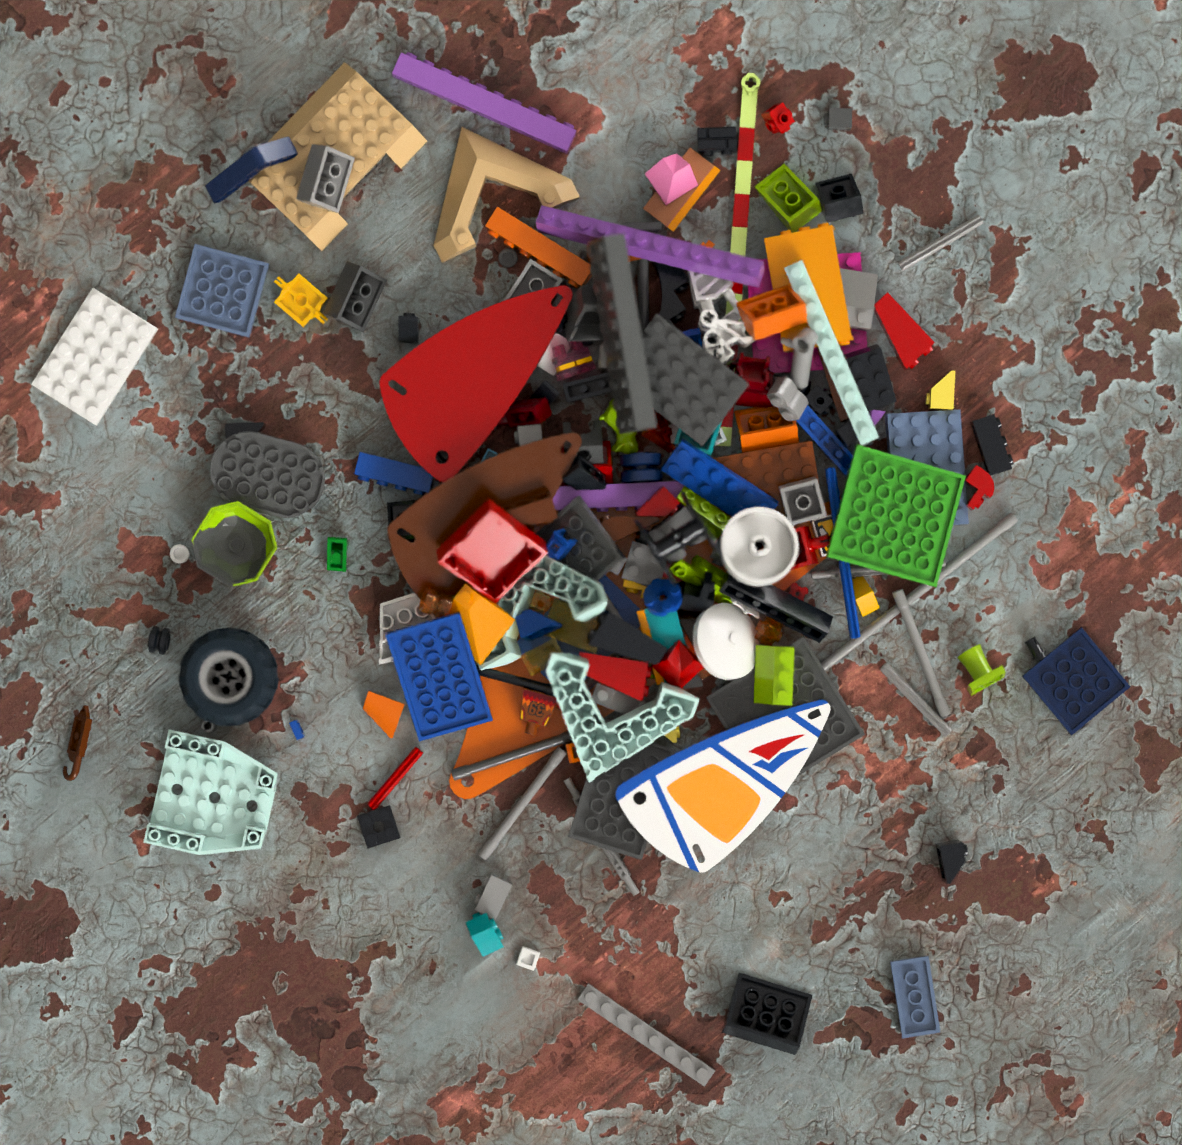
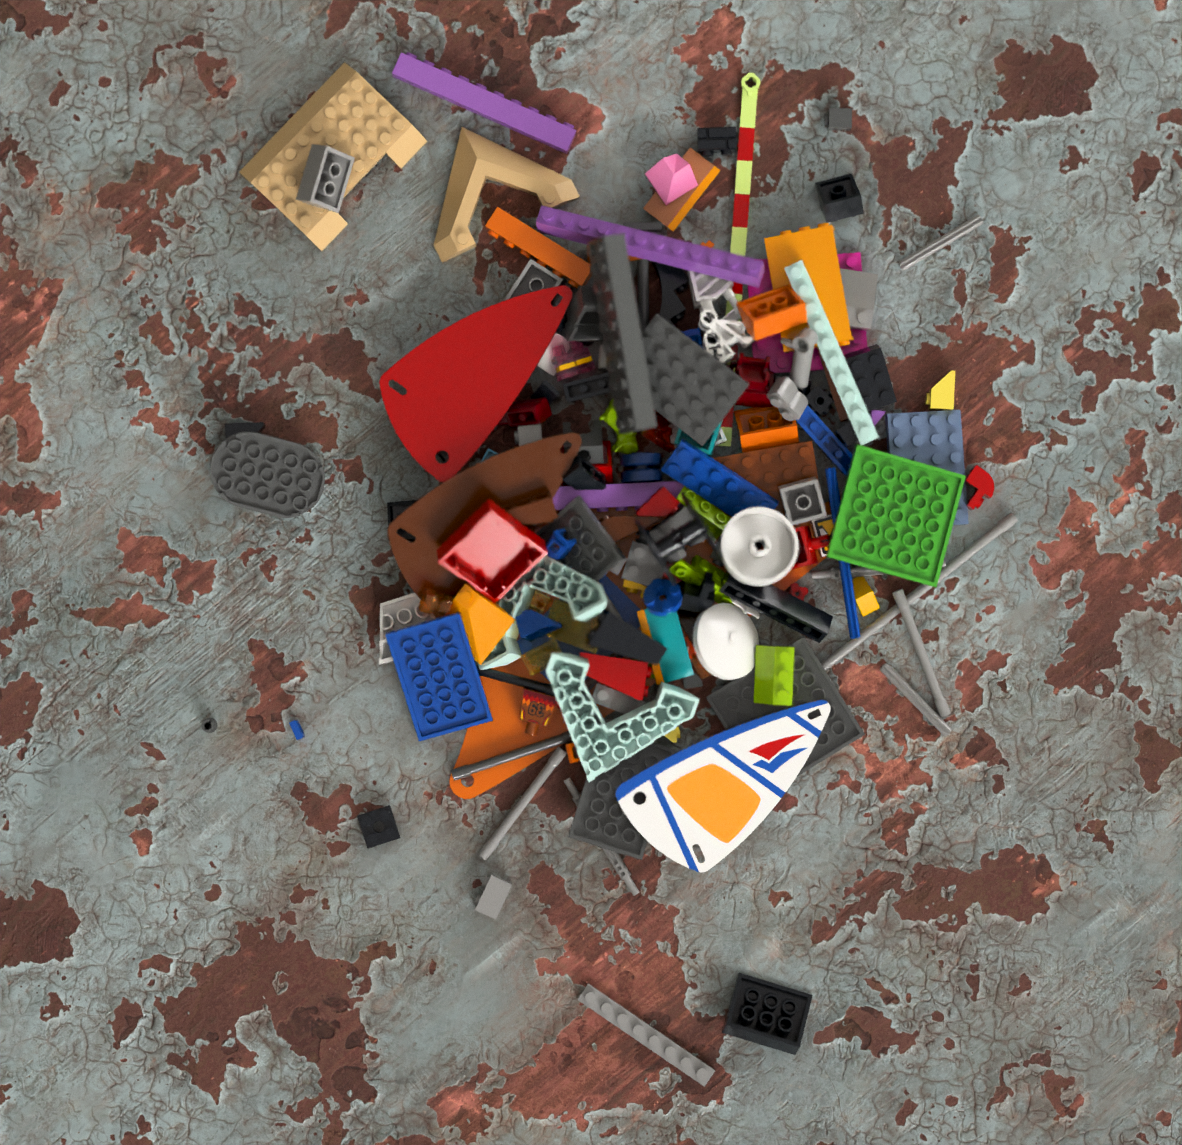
white plate [31,288,158,426] -> none
reddish brown plate [63,705,92,781] -> none
light aqua wedge [143,729,278,855] -> none
black wheel [148,626,171,655] -> none
white tile [170,544,190,564] -> none
sand blue plate [175,244,269,338] -> none
black wheel [178,628,279,726] -> none
dark grey rock [191,501,277,587] -> none
dark blue beam [205,136,298,204] -> none
yellow plate [274,273,328,328] -> none
dark grey slope [323,261,387,332] -> none
green slope [327,537,349,572] -> none
blue brick [354,452,434,496] -> none
orange slope [363,691,405,738] -> none
red axle [368,747,423,810] -> none
black slope [398,313,420,344] -> none
teal brick [465,912,504,957] -> none
dark grey tile [498,248,518,268] -> none
white tile [516,946,540,971] -> none
red slope [651,639,704,688] -> none
lime slope [754,164,823,233] -> none
clear orange brick [754,616,784,646] -> none
red brick [761,102,795,134] -> none
red slope [874,292,935,370] -> none
sand blue plate [890,955,941,1038] -> none
black slope [935,840,968,884] -> none
lime plant [957,644,1006,696] -> none
black brick [970,414,1014,476] -> none
dark blue plate [1022,627,1131,735] -> none
black pin [1025,637,1046,662] -> none

